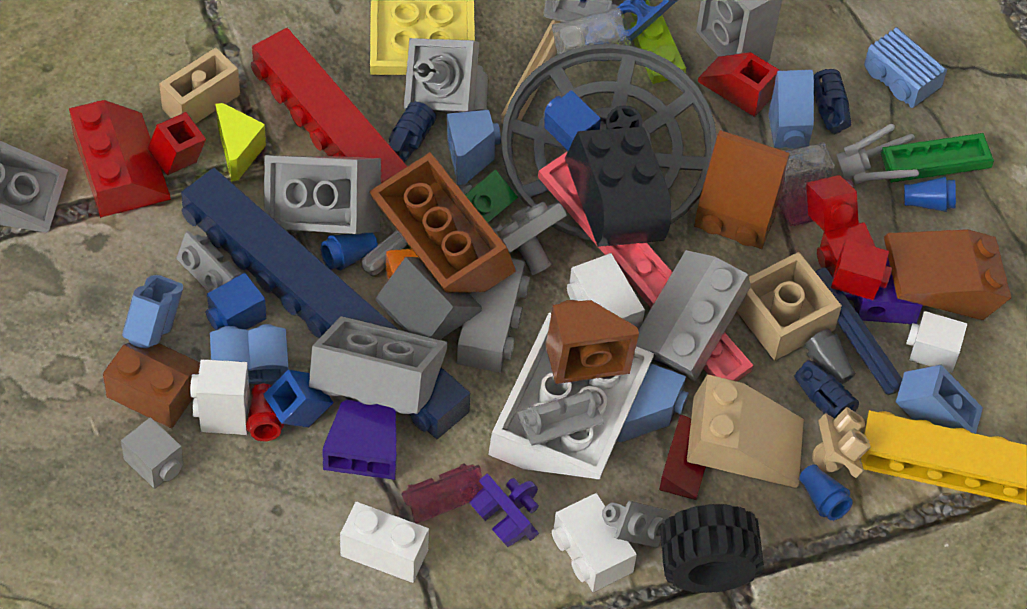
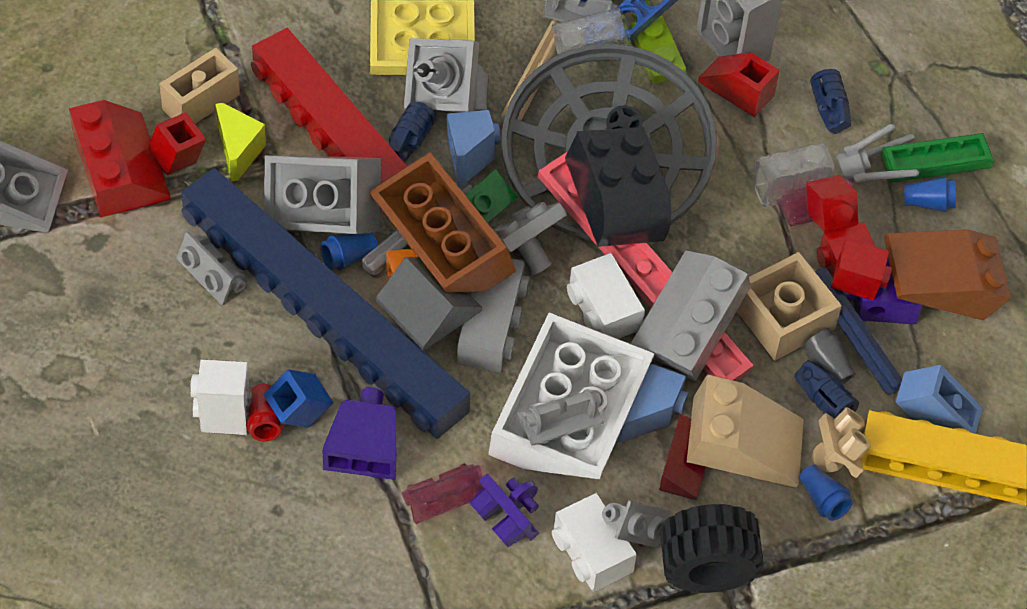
dark orange slope [103,343,200,429] -> none
light grey brick [121,417,184,489] -> none
medium blue brick [122,275,183,348] -> none
blue brick [205,273,267,330] -> none
medium blue brick [210,324,288,384] -> none
light grey slope [309,316,447,414] -> none
white brick [340,502,429,583] -> none
blue brick [544,90,601,150] -> none
dark orange slope [546,300,639,384] -> none
dark orange slope [694,130,790,249] -> none
medium blue slope [768,70,814,149] -> none
medium blue brick [864,27,947,108] -> none
white brick [906,311,967,373] -> none

